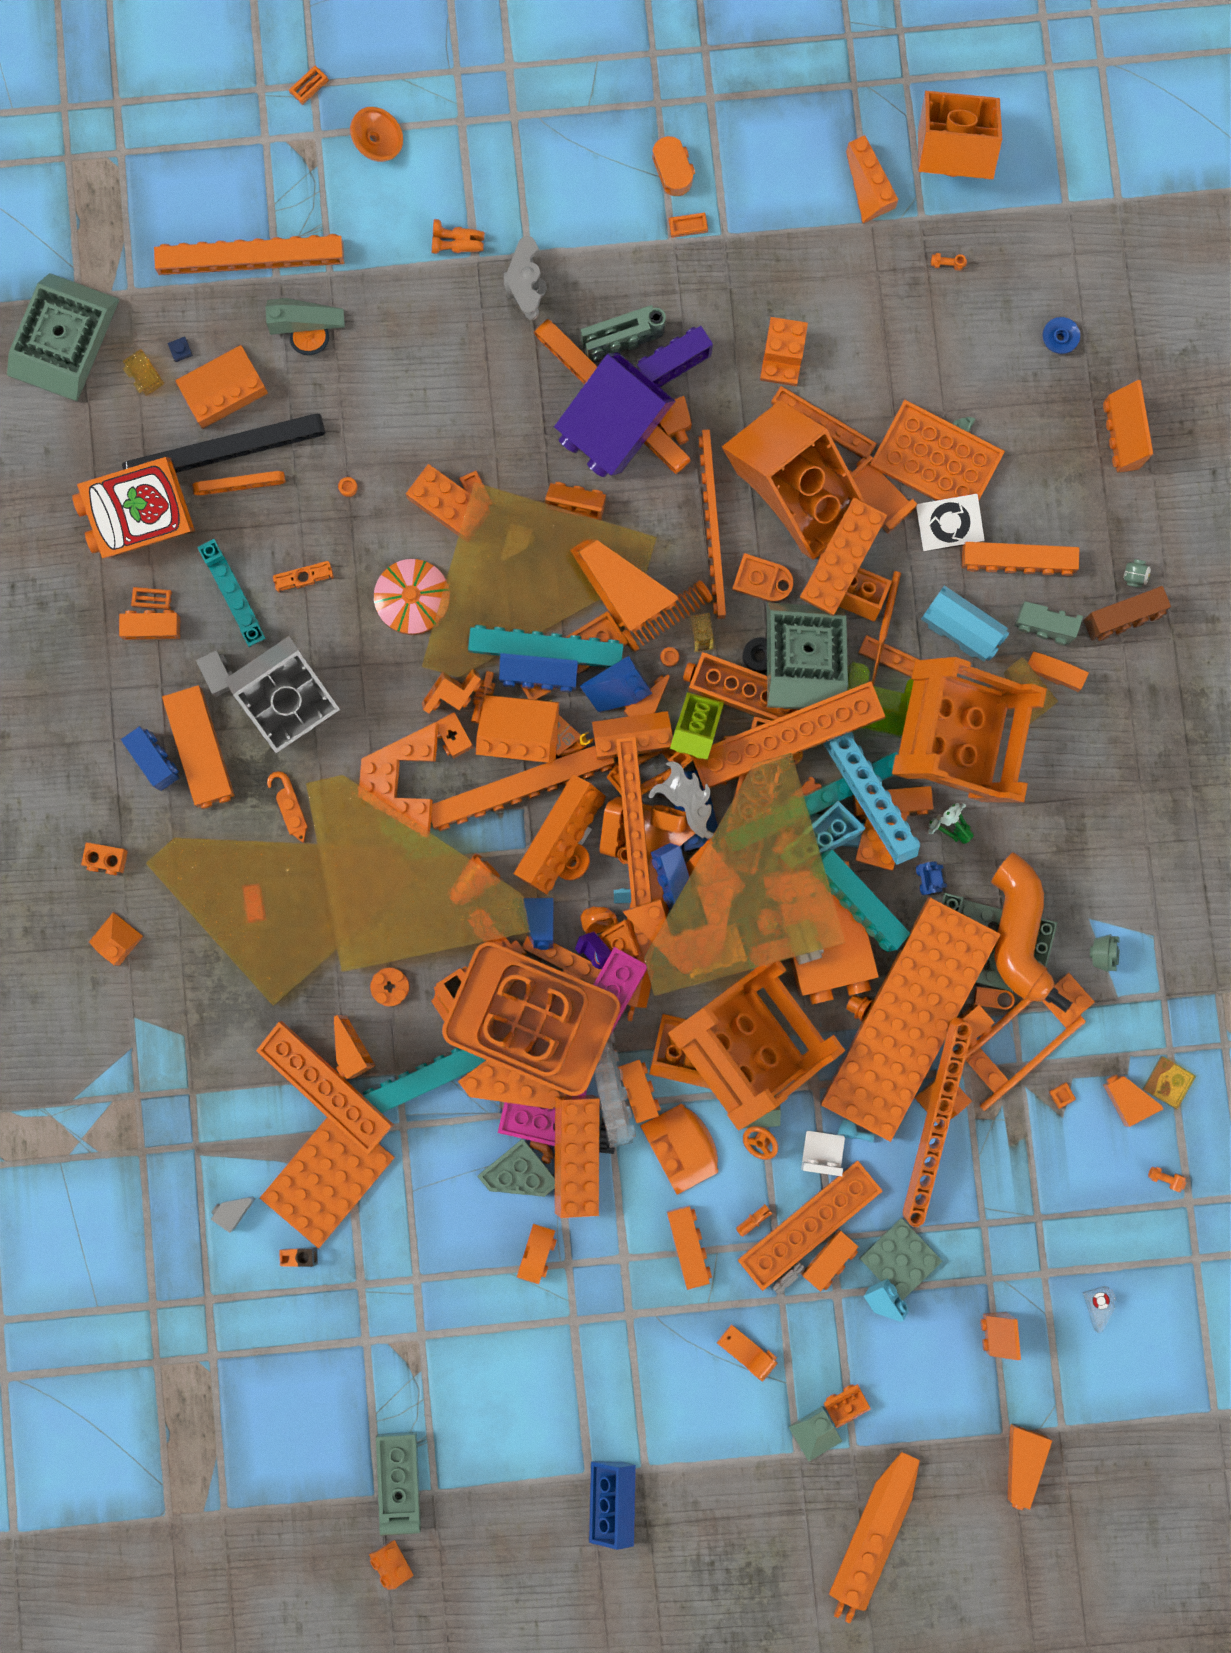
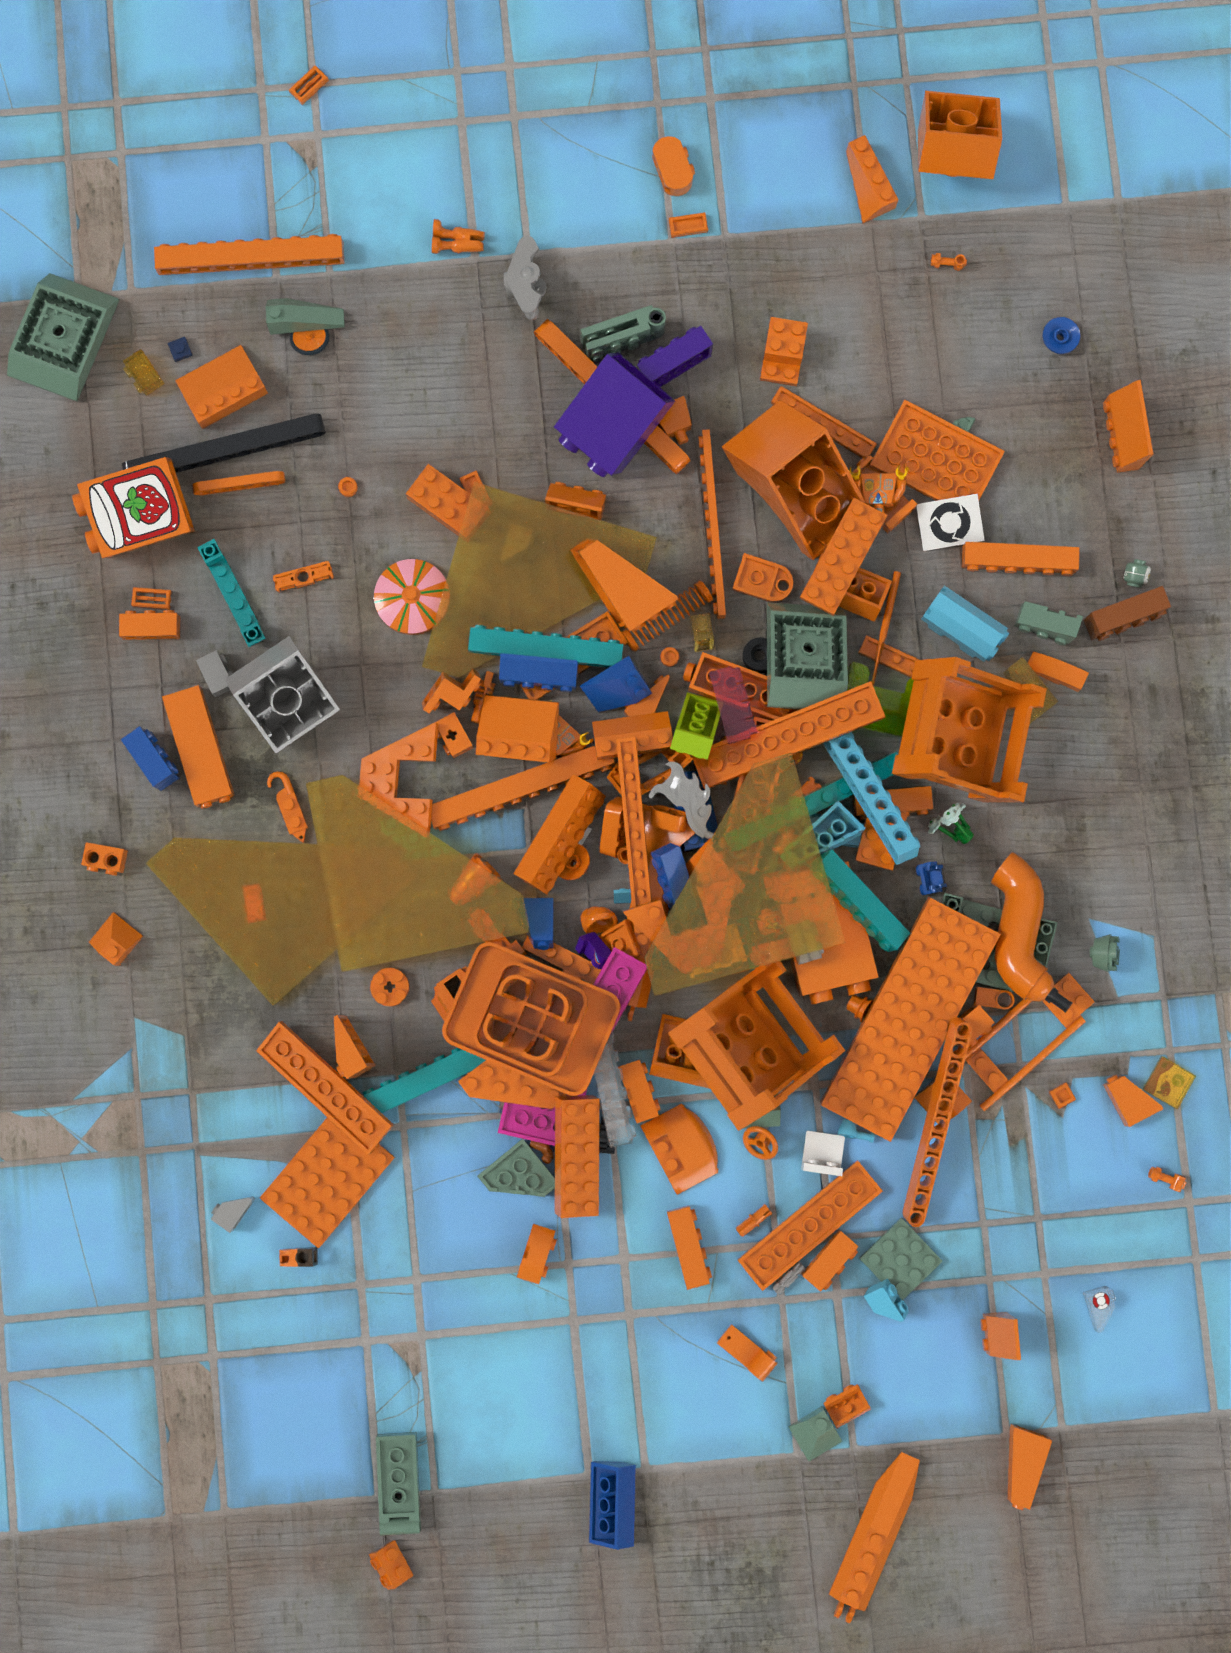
orange dish [350,107,403,162] -> none
none -> clear pink windscreen [709,666,757,744]
none -> orange torso [849,465,909,513]

